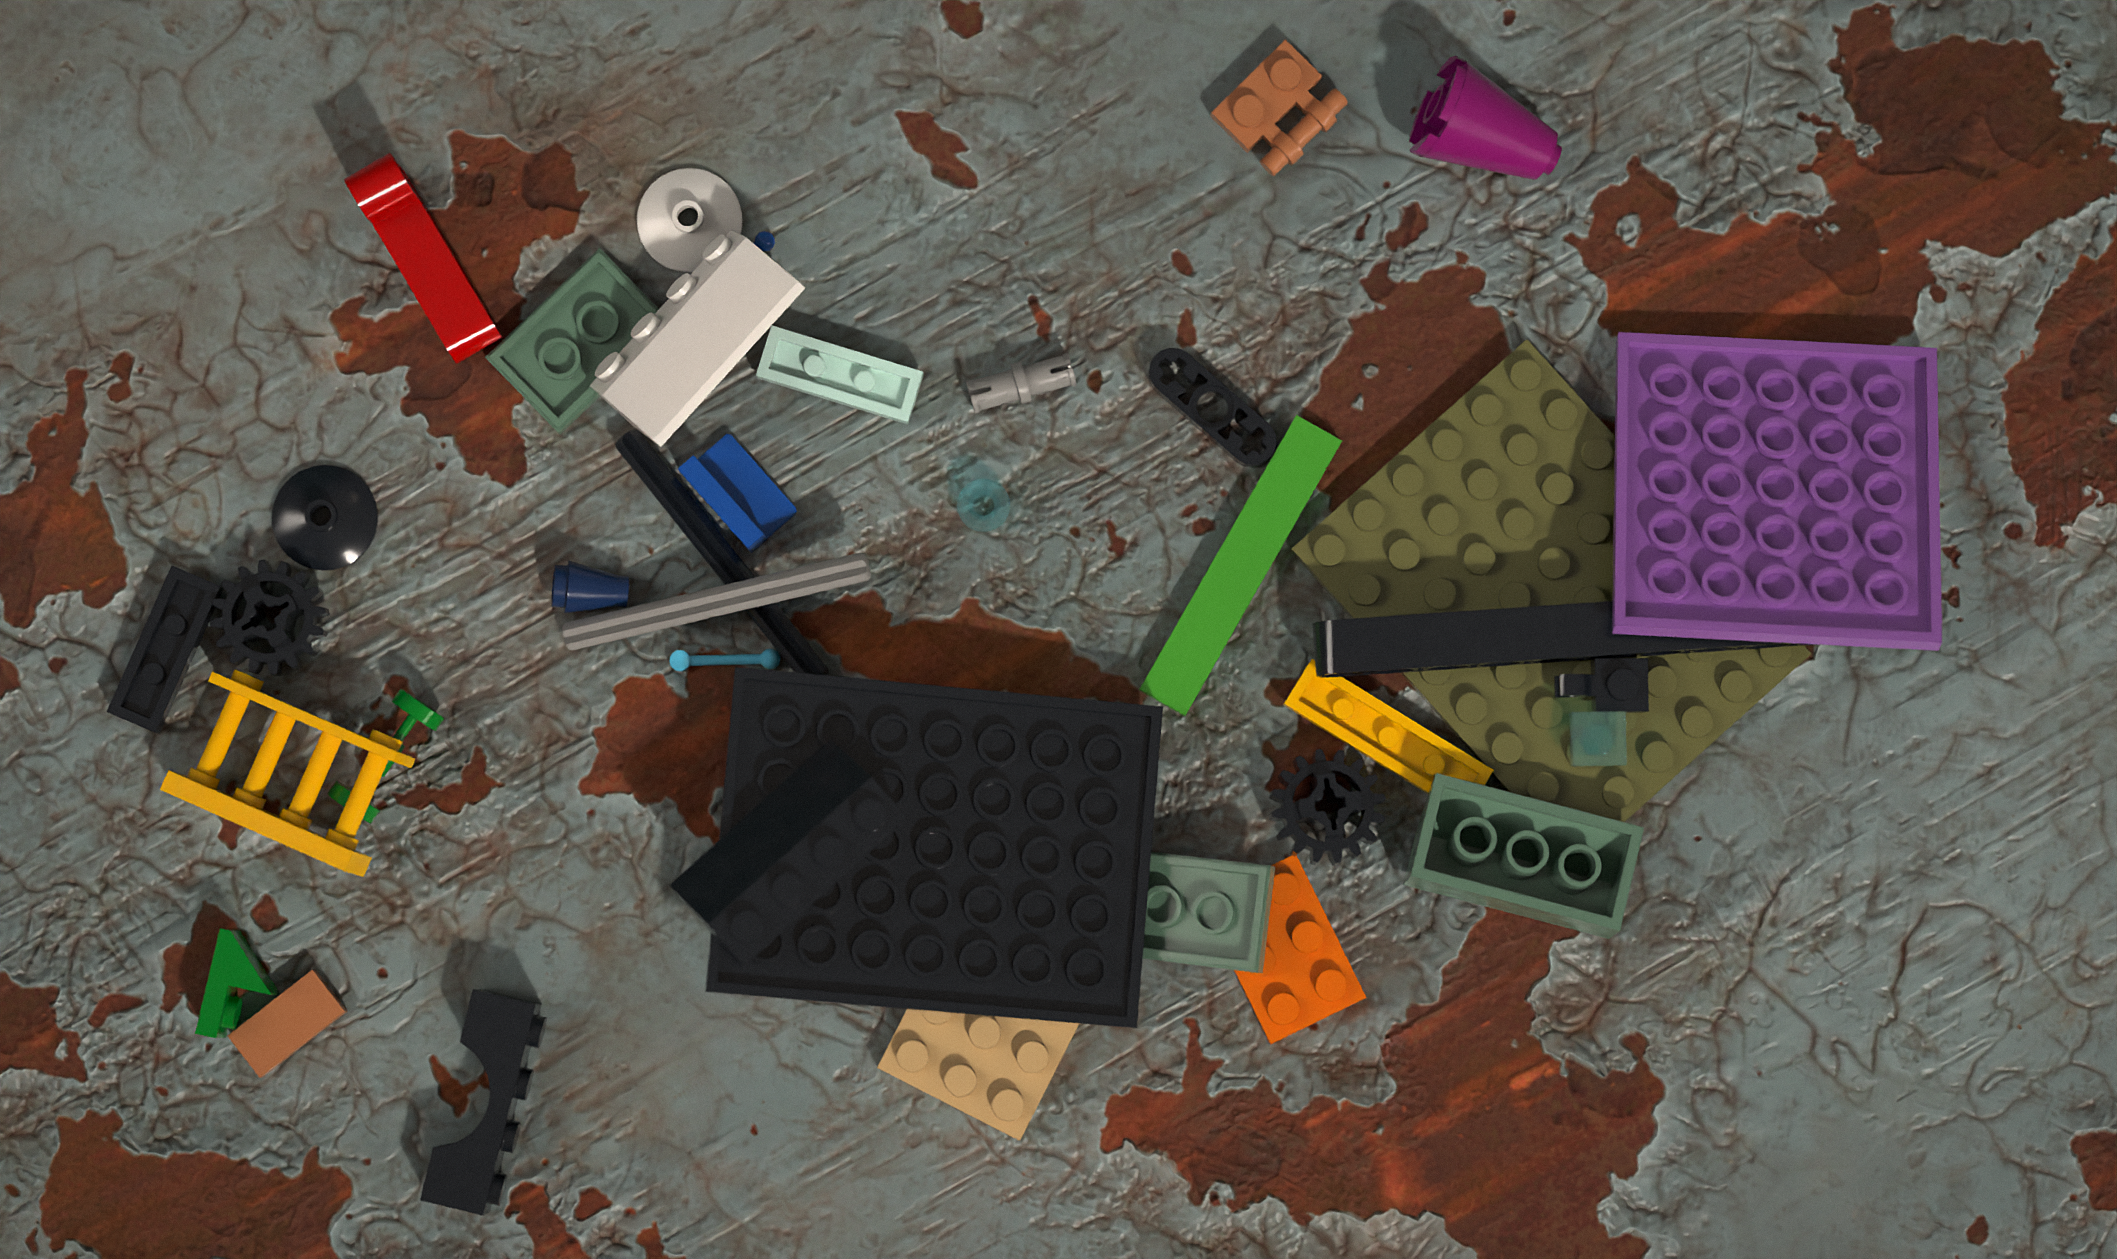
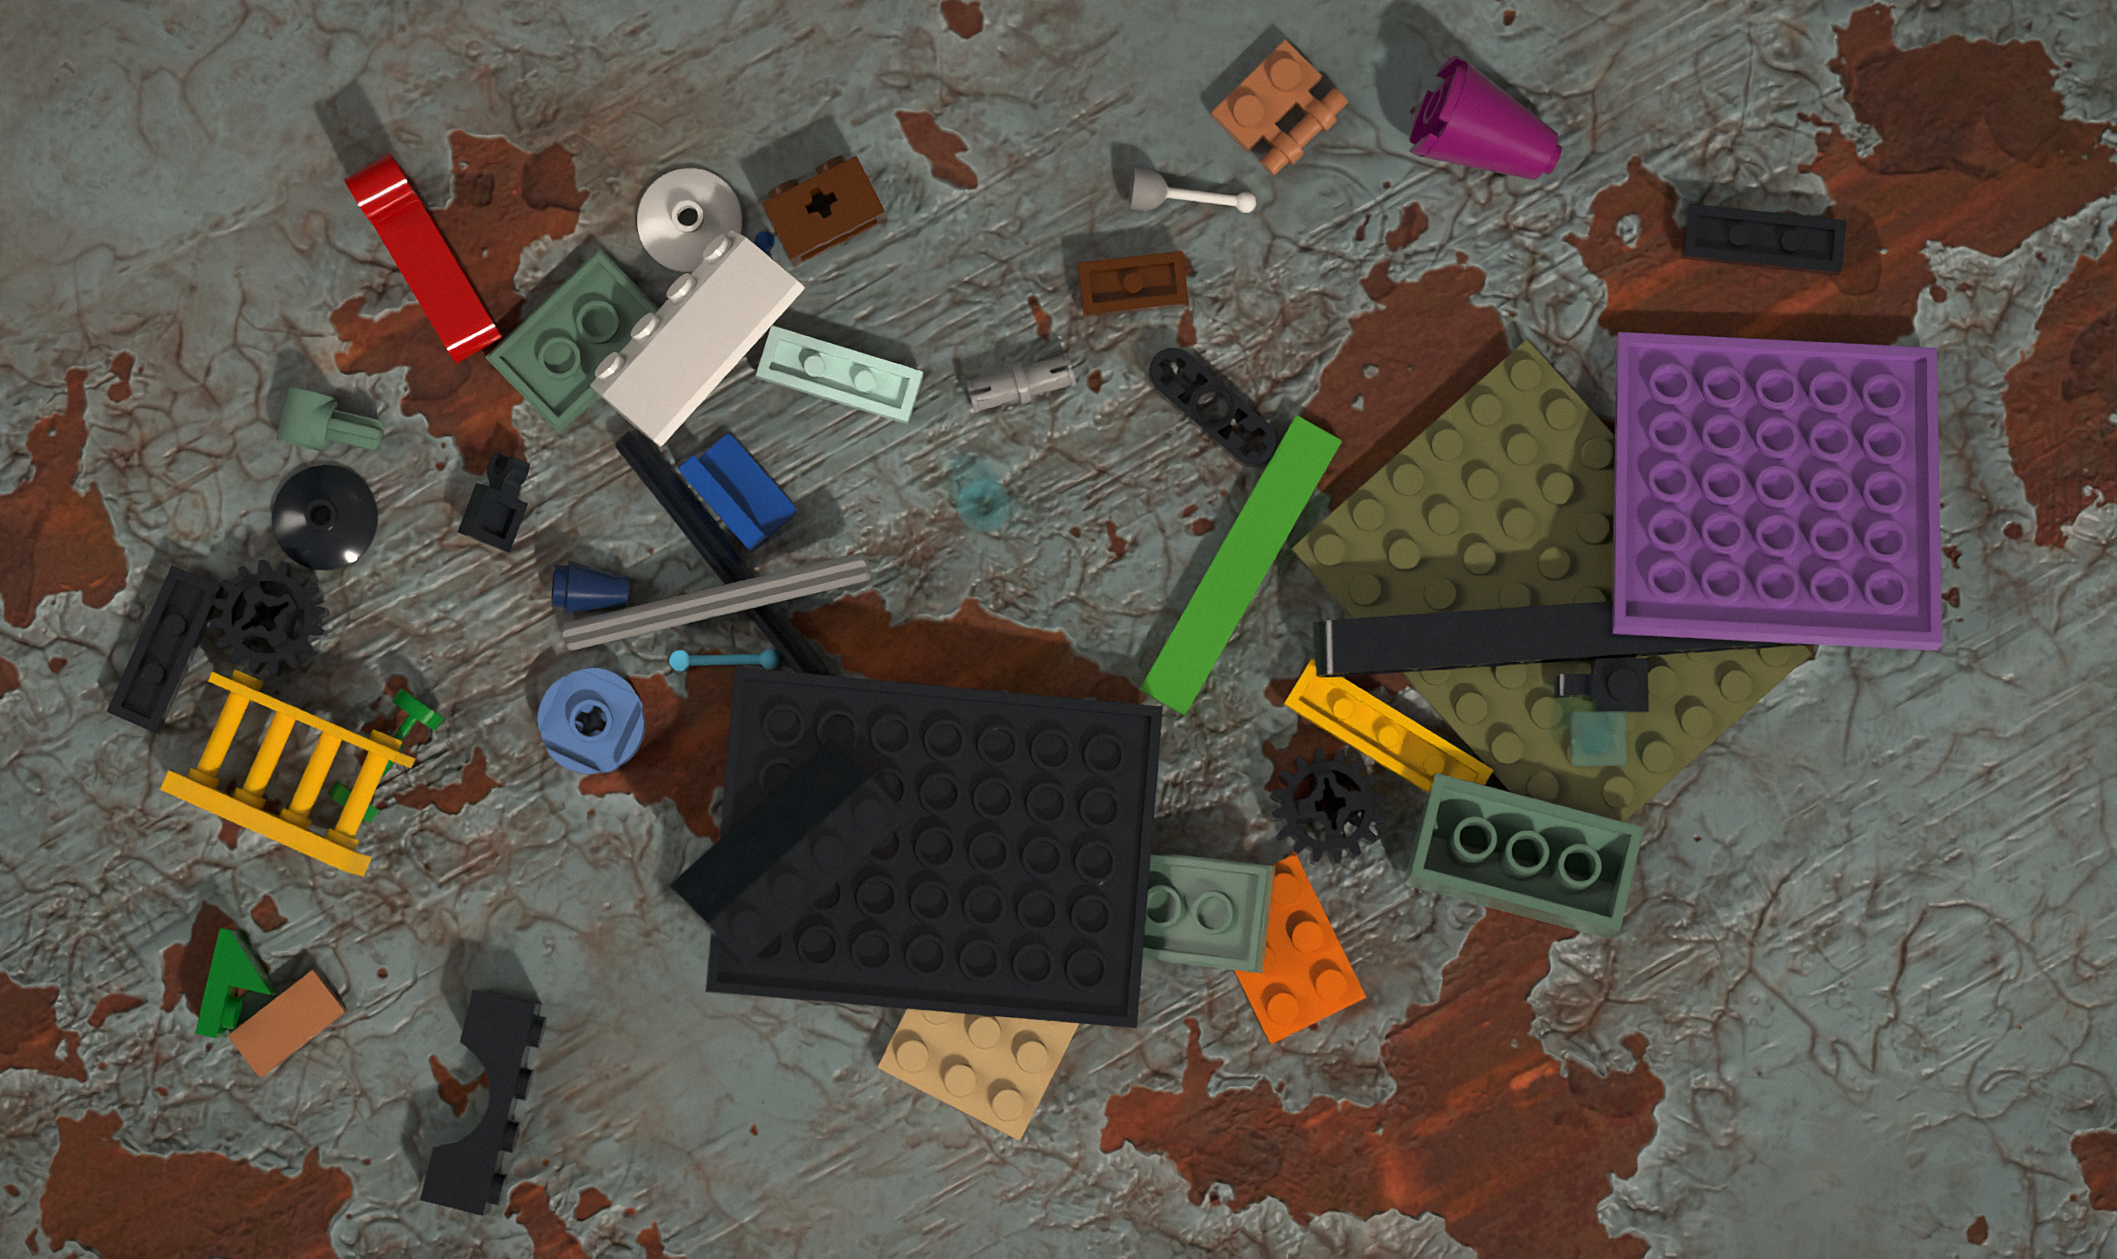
none -> sand green axle [276,387,384,451]
none -> black plate [457,452,530,553]
none -> medium blue plate [537,668,646,775]
none -> reddish brown brick [762,155,887,268]
none -> reddish brown plate [1078,251,1189,318]
none -> hinge [1128,167,1256,213]
none -> black plate [1681,203,1847,275]

